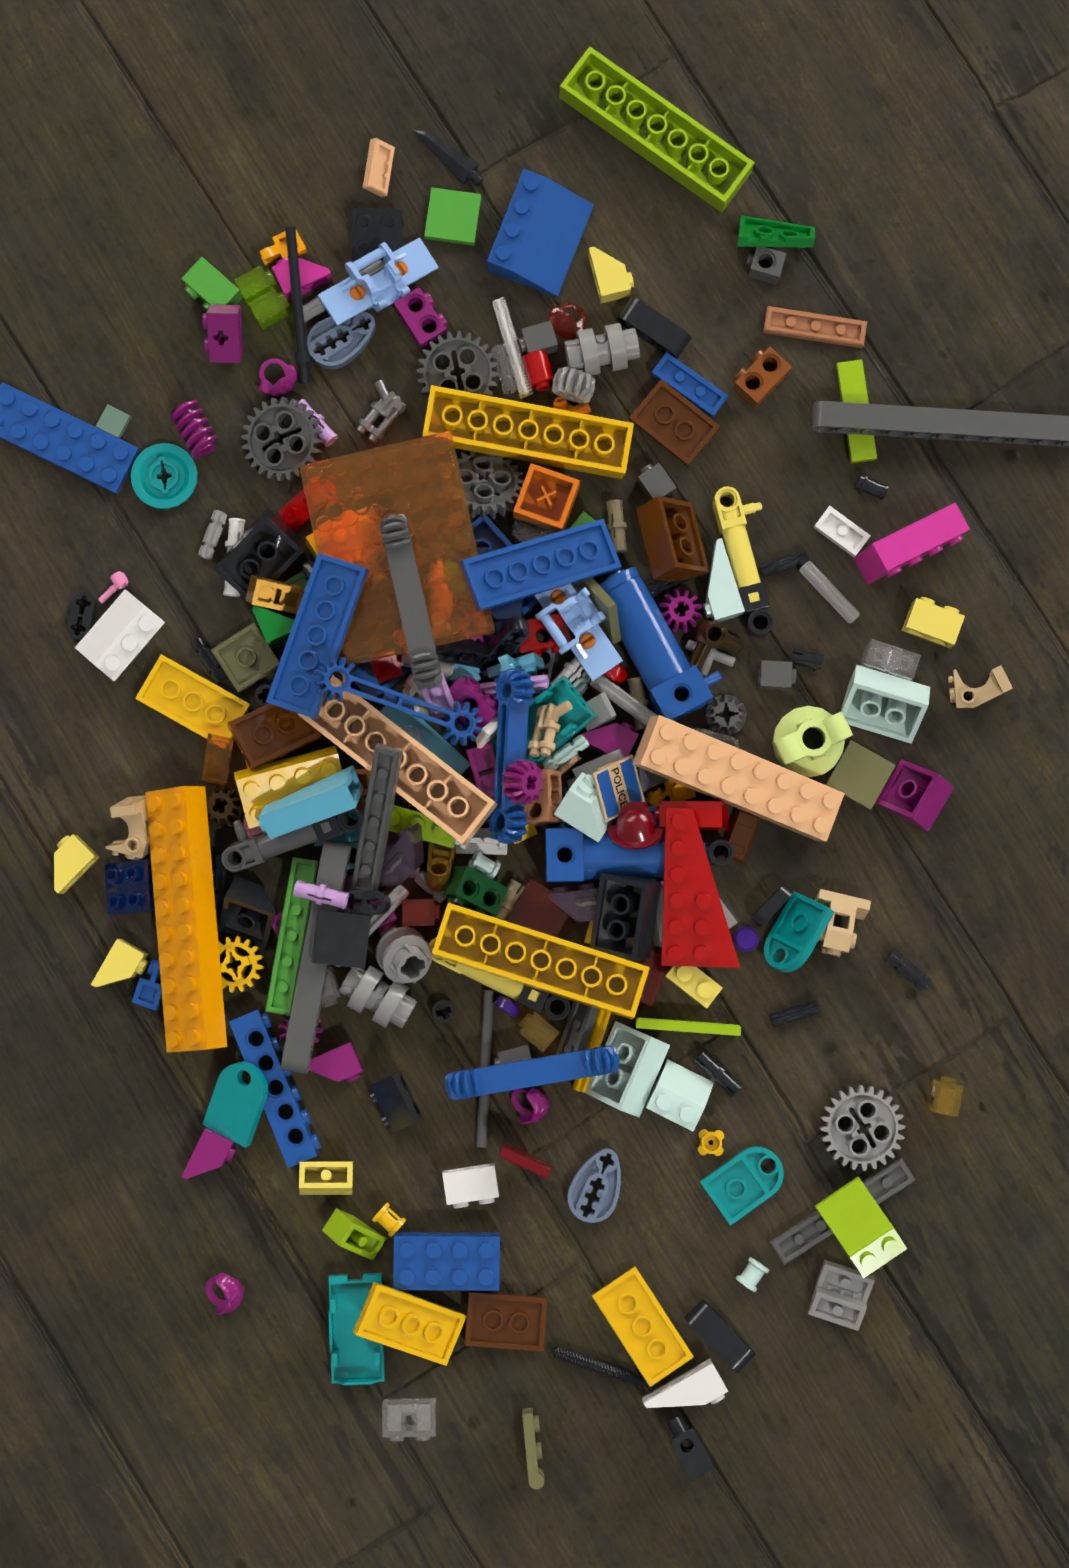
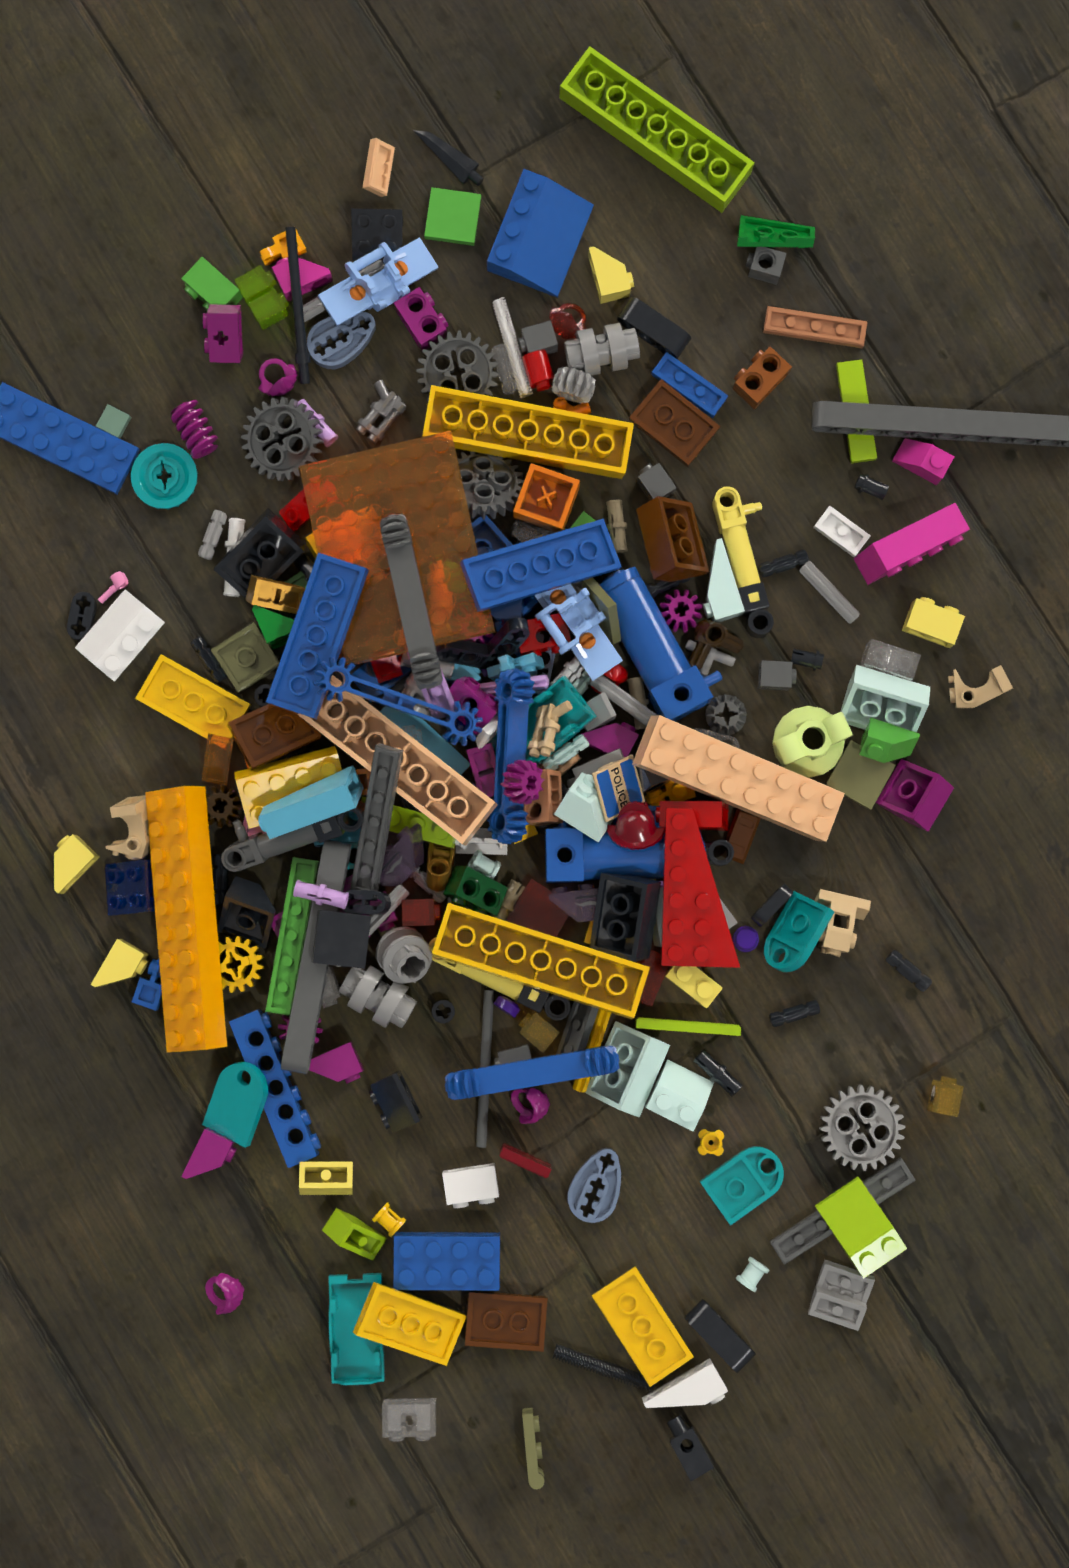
none -> bright green slope [859,718,920,763]
none -> dark pink slope [892,438,954,485]

